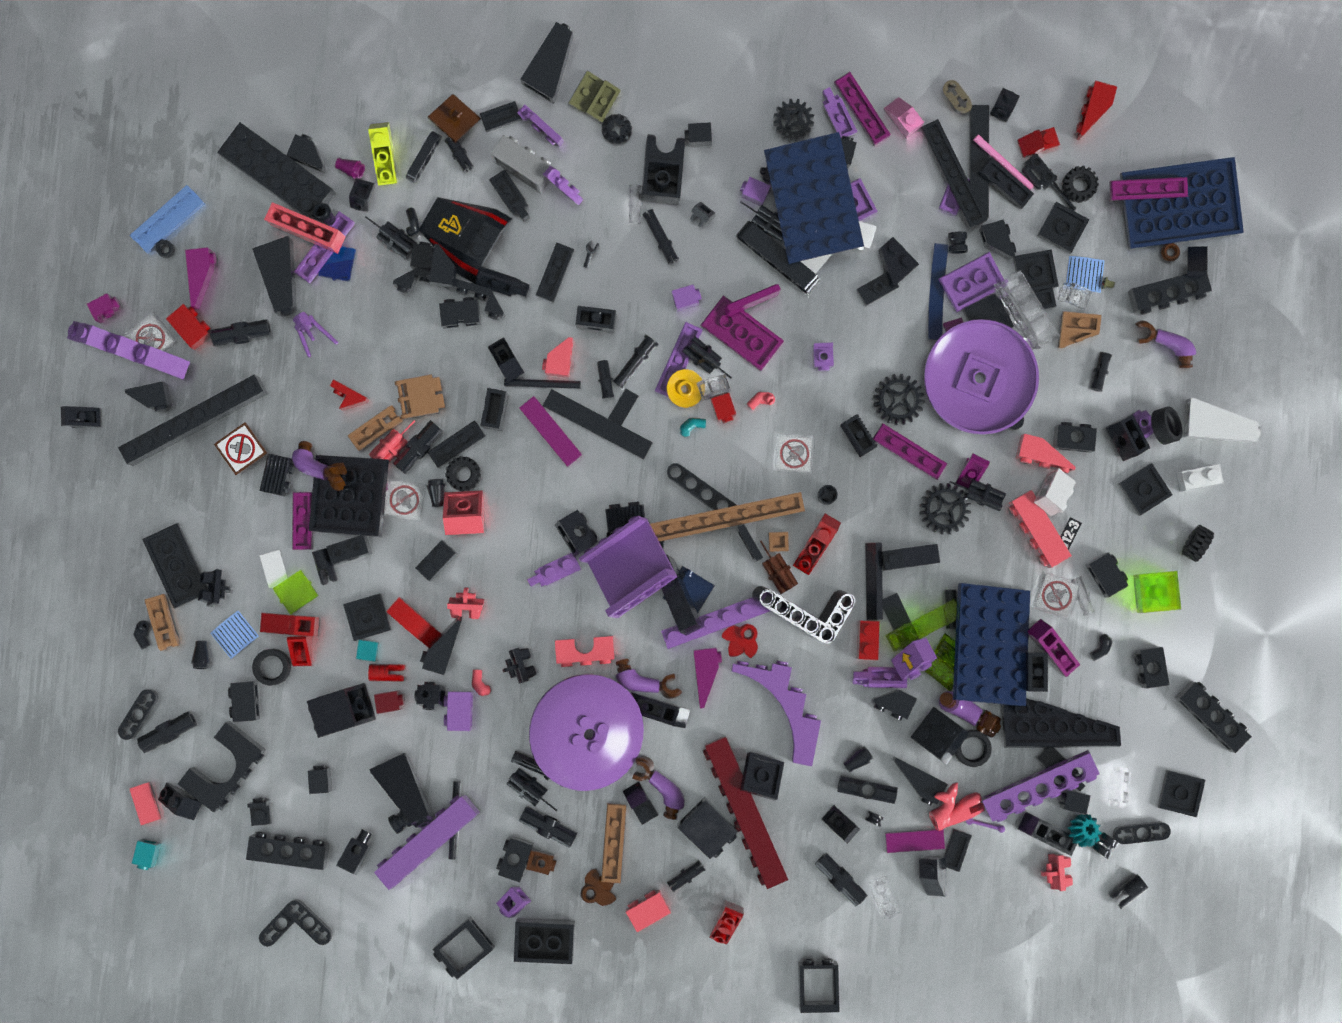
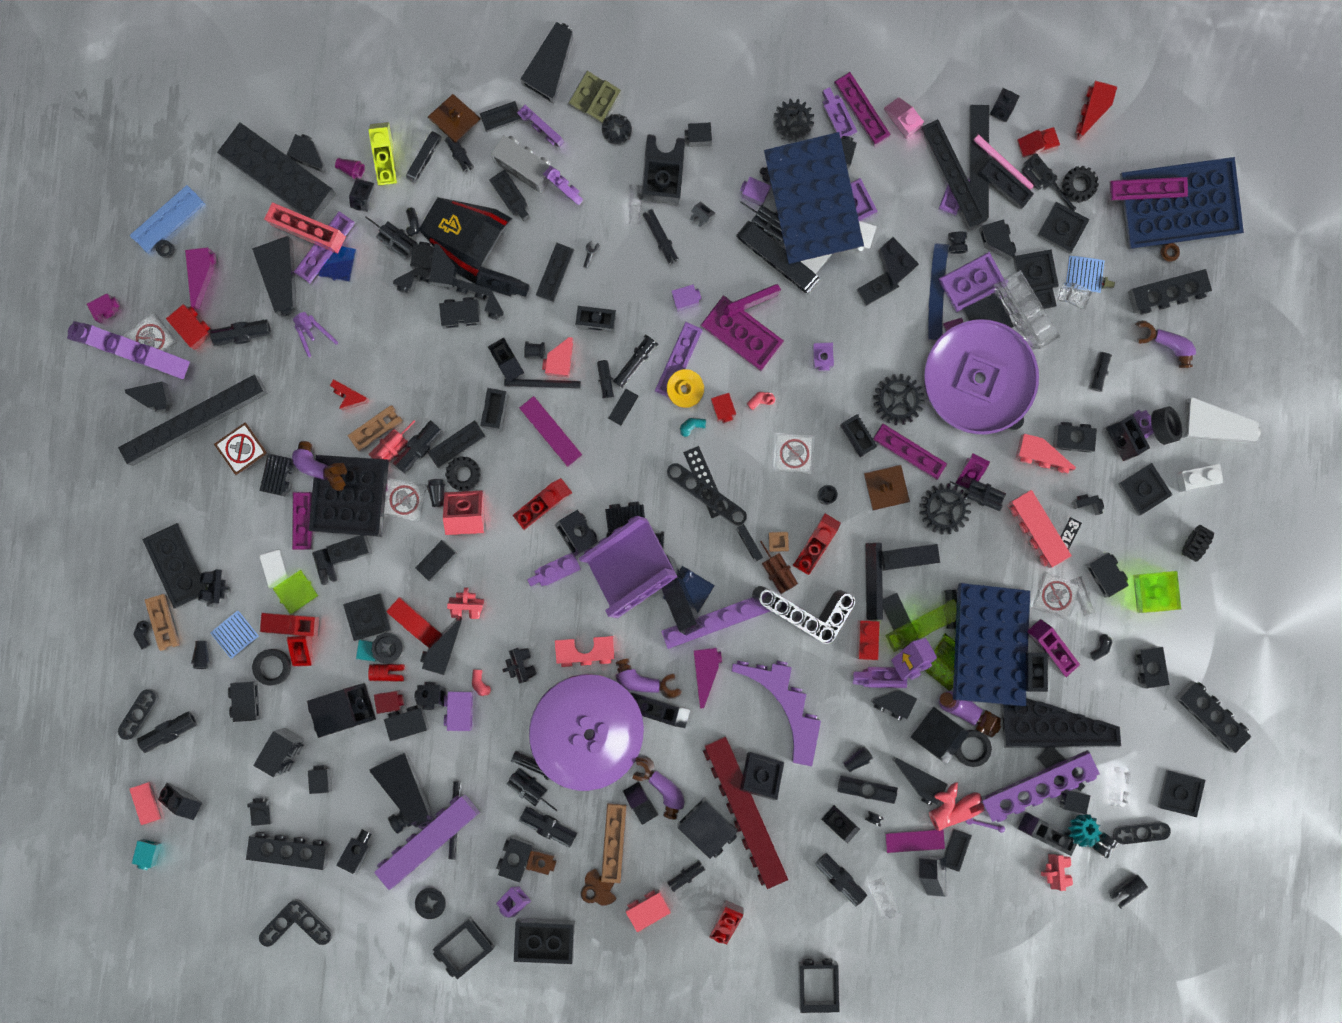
black slope [61,406,100,428] -> none
black arch [177,721,266,813] -> none
black cone [313,203,336,225] -> none
medium nougat plate [395,374,445,419] -> none
black tile [543,389,653,460] -> none
medium nougat plate [650,492,805,542] -> none
black piece [682,335,732,379] -> none
clear brick [697,373,731,401] -> none
red plate [722,624,758,658] -> none
dark tan beam [943,80,972,114] -> none
white brick [1034,468,1076,516] -> none
medium nougat wing [1058,311,1102,348] -> none
black tile [1187,246,1208,277] -> none
none -> black brick [253,728,305,777]
none -> black gear [371,633,402,664]
none -> black brick [384,705,429,741]
none -> black gear [415,888,446,919]
none -> red slope [513,478,572,530]
none -> black bush [524,341,545,359]
none -> black sticker [683,446,726,518]
none -> reddish brown piece [864,465,910,510]
none -> black bracket [1072,494,1104,515]

